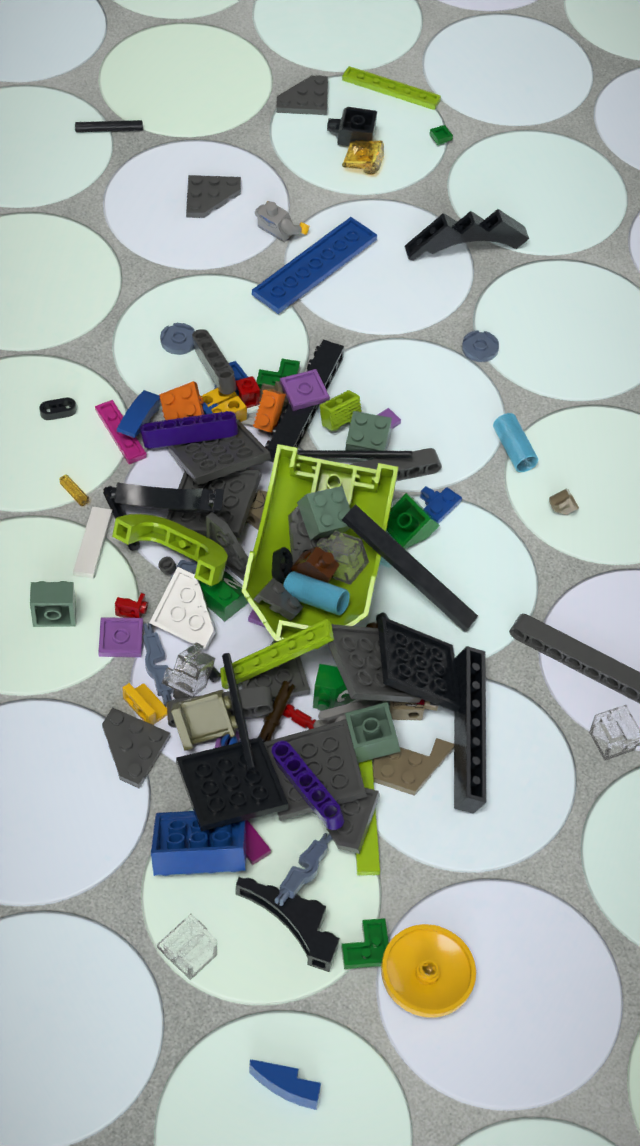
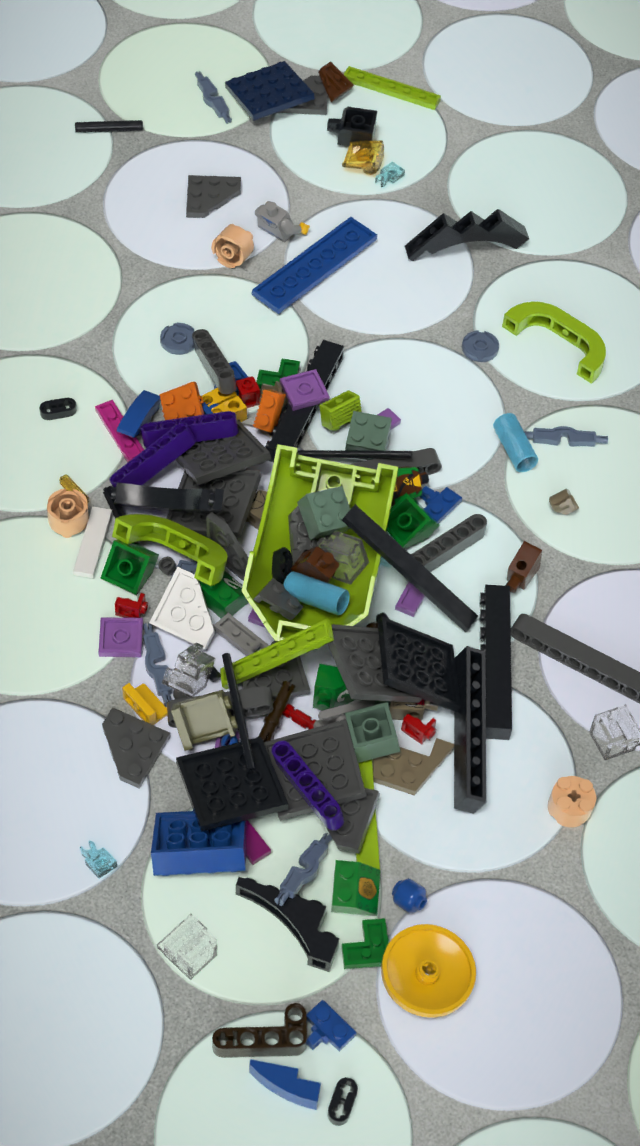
sand green brick [30,581,76,627] -> none
green plate [429,125,453,145] -> none
none -> light nougat brick [47,489,89,538]
none -> clear light blue plate [80,841,118,879]
none -> green slope [100,540,159,595]
none -> dark purple beam [109,422,196,487]
none -> sand blue piece [195,71,232,124]
none -> light nougat brick [211,224,254,268]
none -> dark brown beam [212,1003,307,1058]
none -> light grey hinge [214,613,269,656]
none -> dark blue plate [225,61,315,121]
none -> blue hinge [306,999,357,1052]
none -> reddish brown wing [318,62,354,102]
none -> black beam [327,1077,358,1126]
none -> green slope [331,860,381,916]
none -> clear light blue plate [375,161,405,187]
none -> torso [392,466,429,506]
none -> blue head [392,878,427,913]
none -> medium lavender tile [395,582,425,617]
none -> red bracket [401,714,437,745]
none -> dark grey beam [411,514,487,572]
none -> black brick [479,584,512,740]
none -> lime arch [502,301,606,384]
none -> reddish brown torso [505,541,542,593]
none -> sand blue piece [524,426,608,447]
none -> light nougat brick [547,776,596,827]

